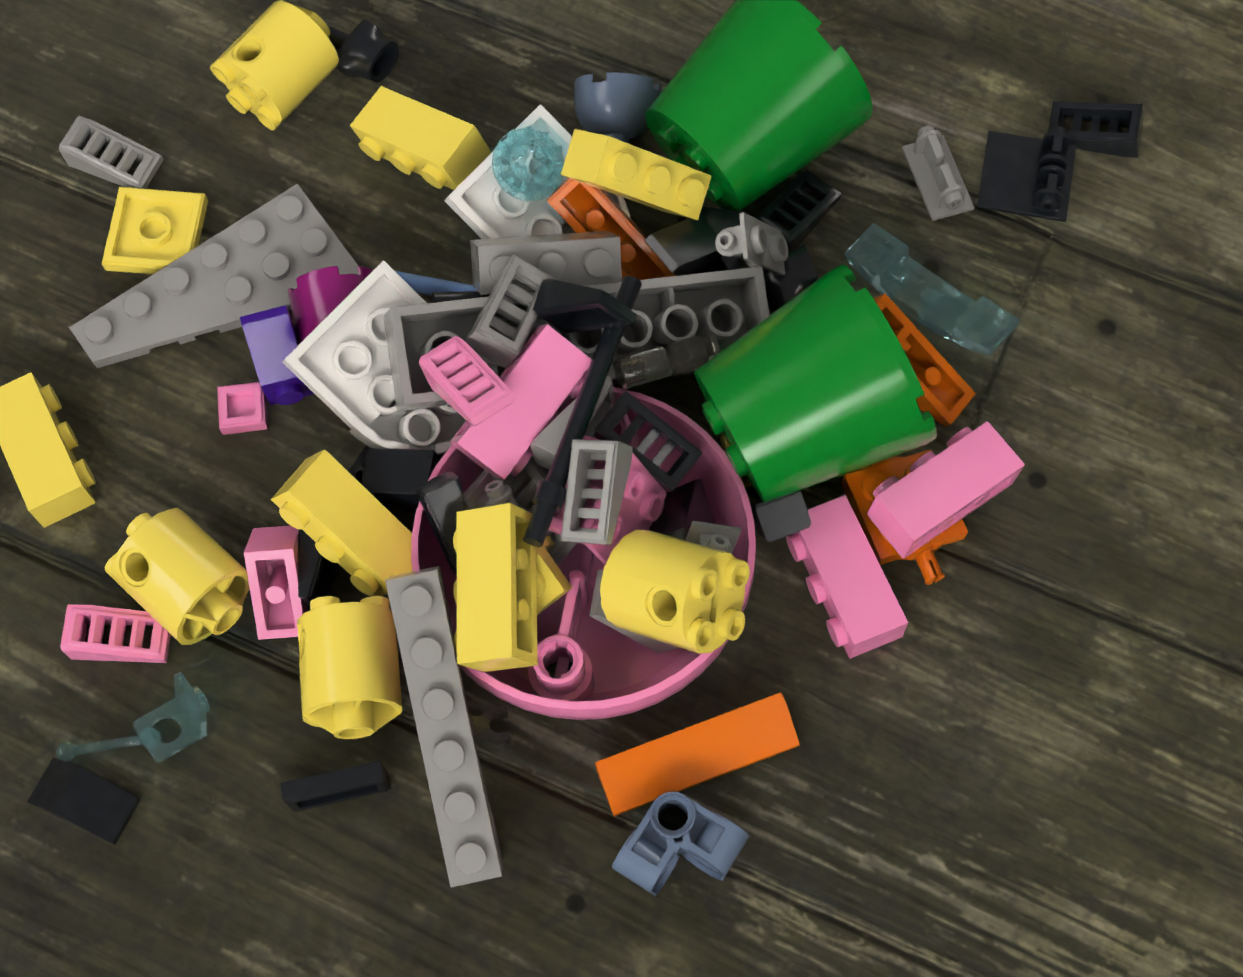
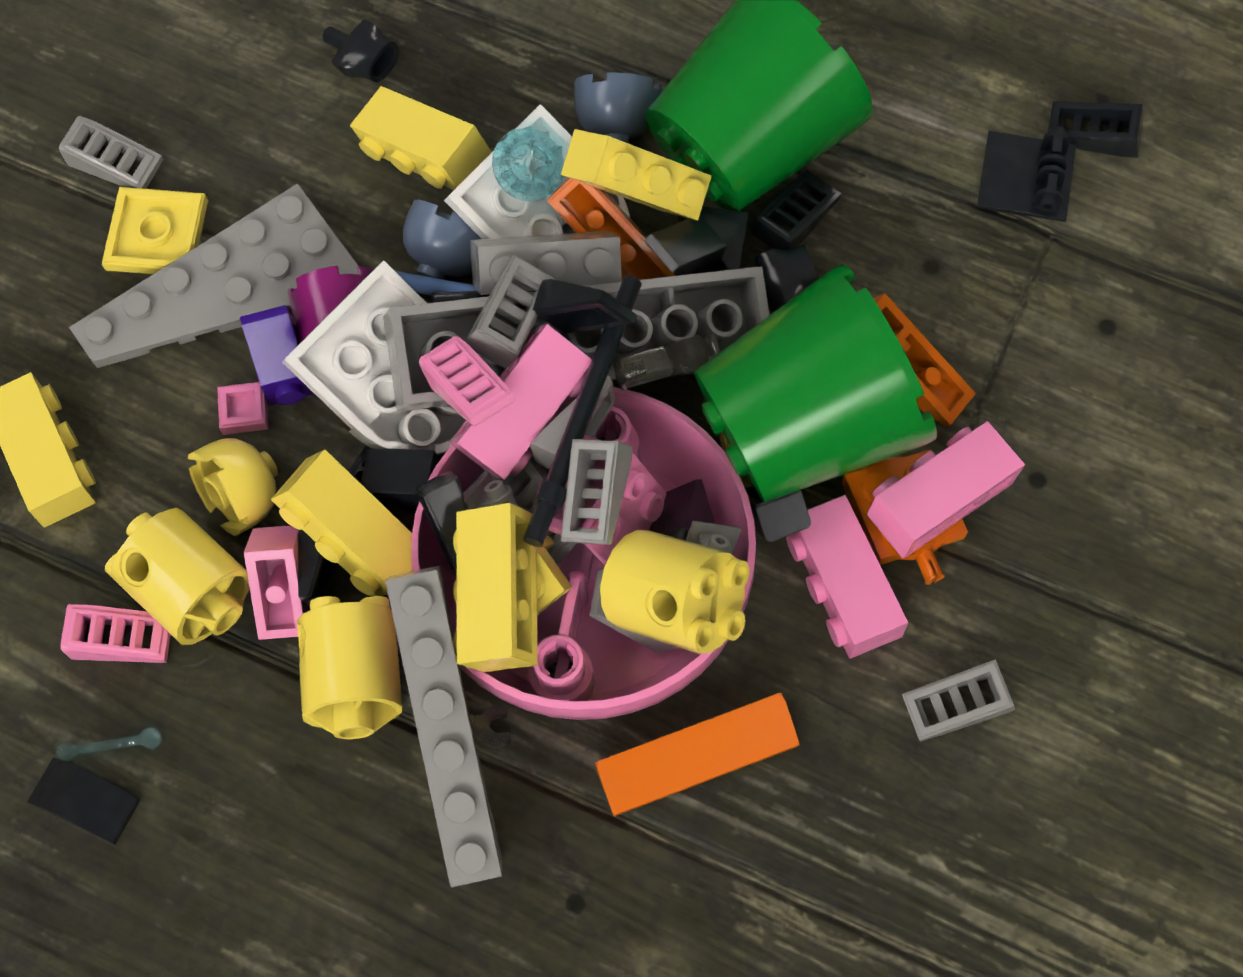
clear light blue bracket [133,671,210,762] -> none
light yellow cylinder [210,0,339,131] -> none
black tile [280,761,391,812] -> none
black slope [594,391,703,493] -> none
sand blue piece [612,792,749,896] -> none
light grey hinge [715,212,788,276] -> none
clear light blue slope [845,223,1020,356] -> none
light grey hinge [902,125,975,221] -> none
none -> light yellow cylinder [188,438,278,536]
none -> sand blue cylinder [403,200,481,279]
none -> light grey slope [902,659,1016,742]

